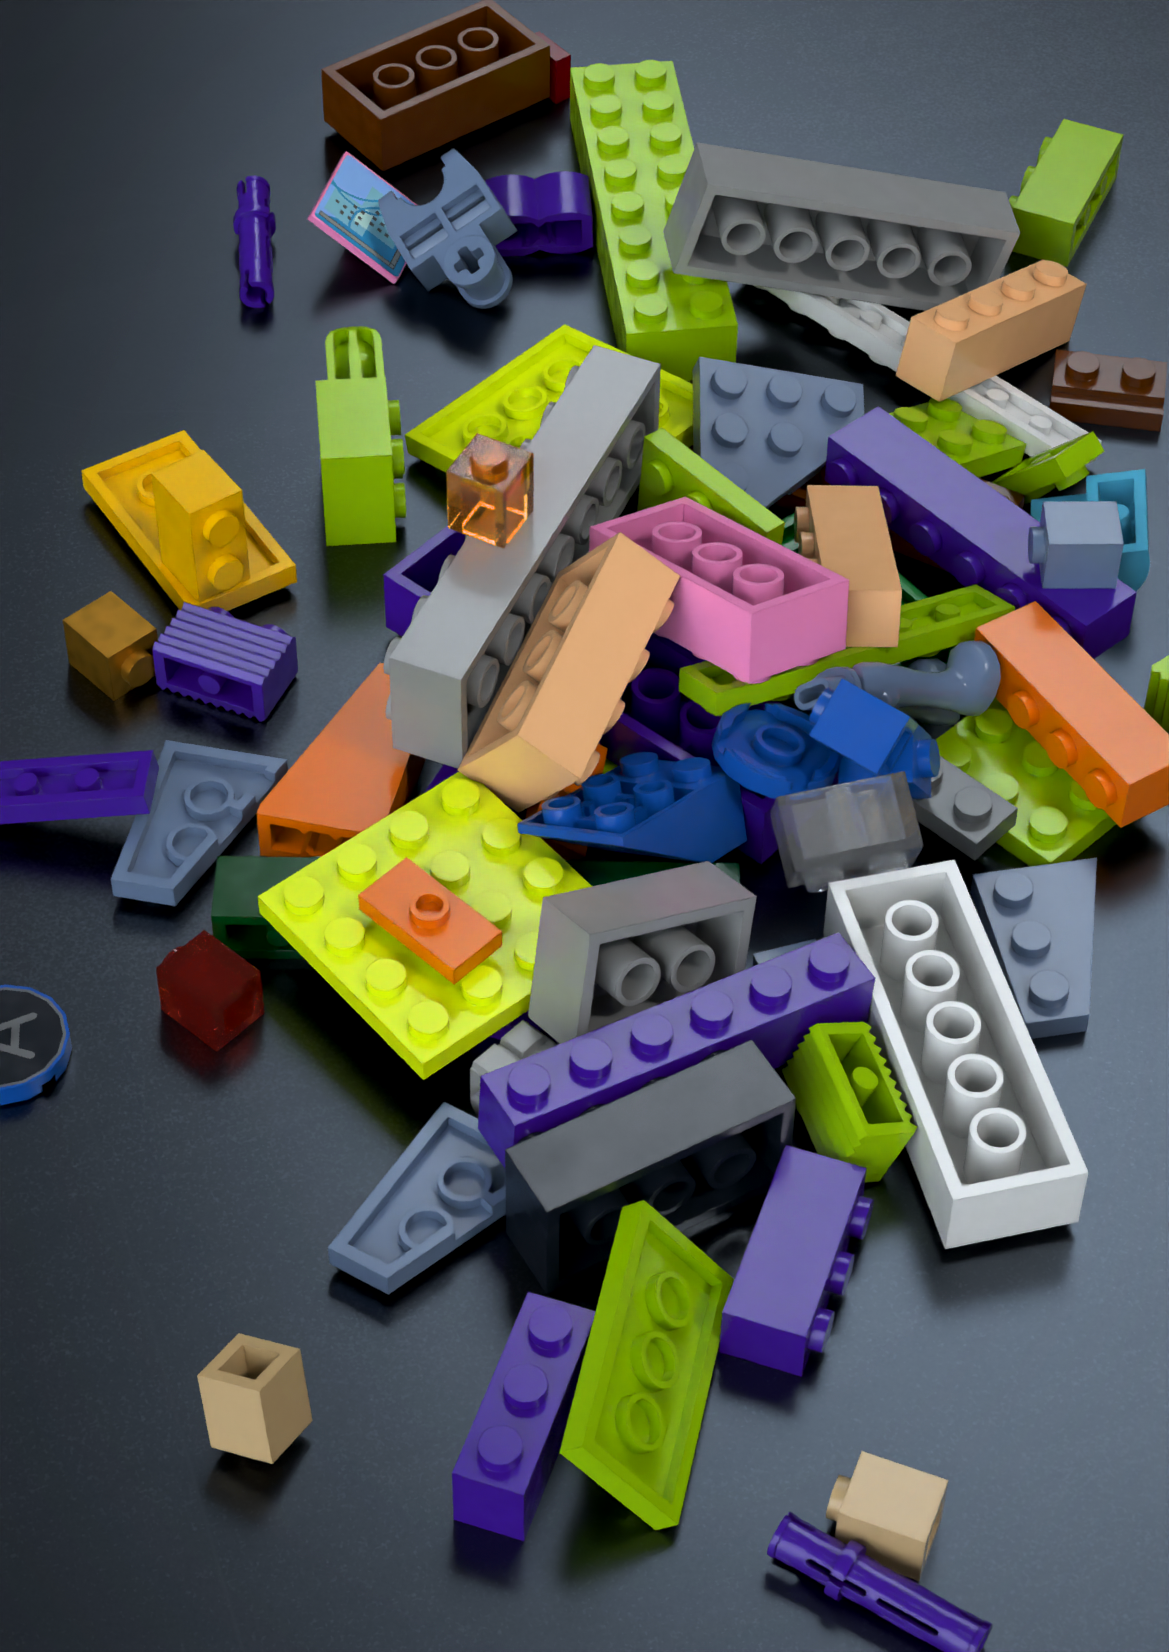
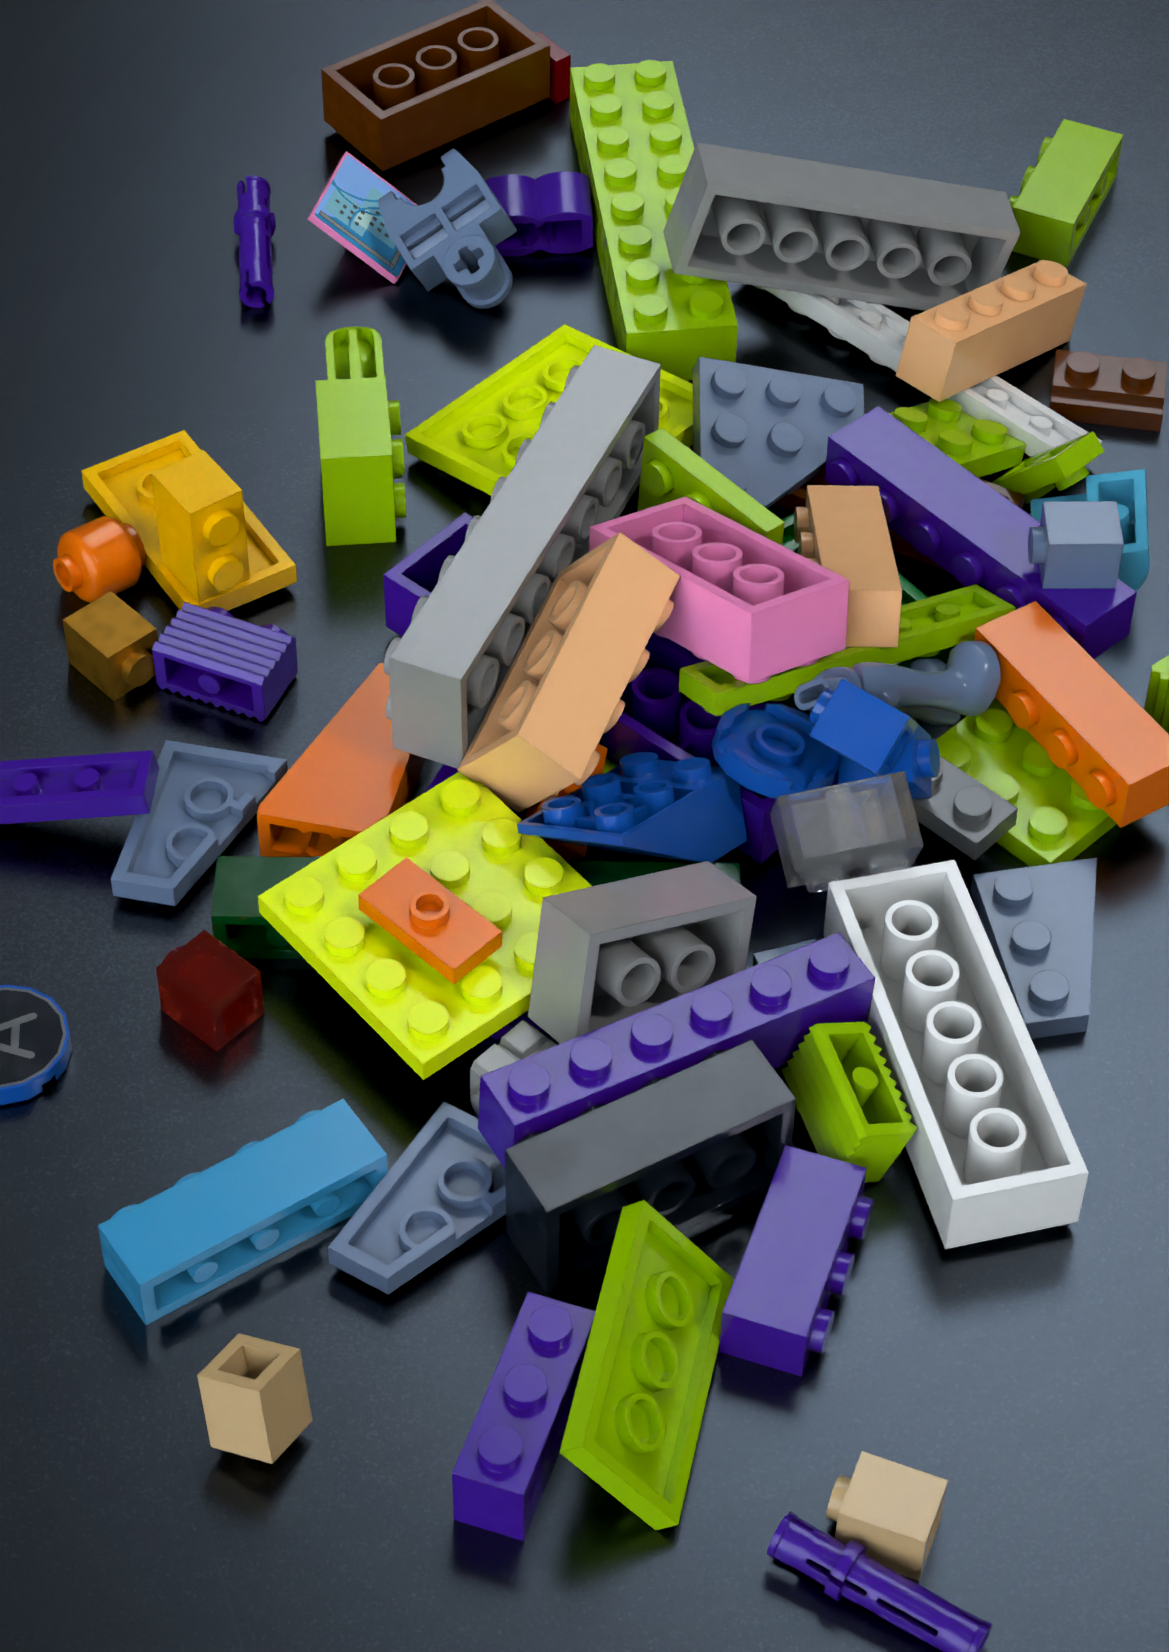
clear orange brick [446,433,534,549] -> none
none -> orange head [53,516,146,603]
none -> dark azure brick [98,1099,388,1325]

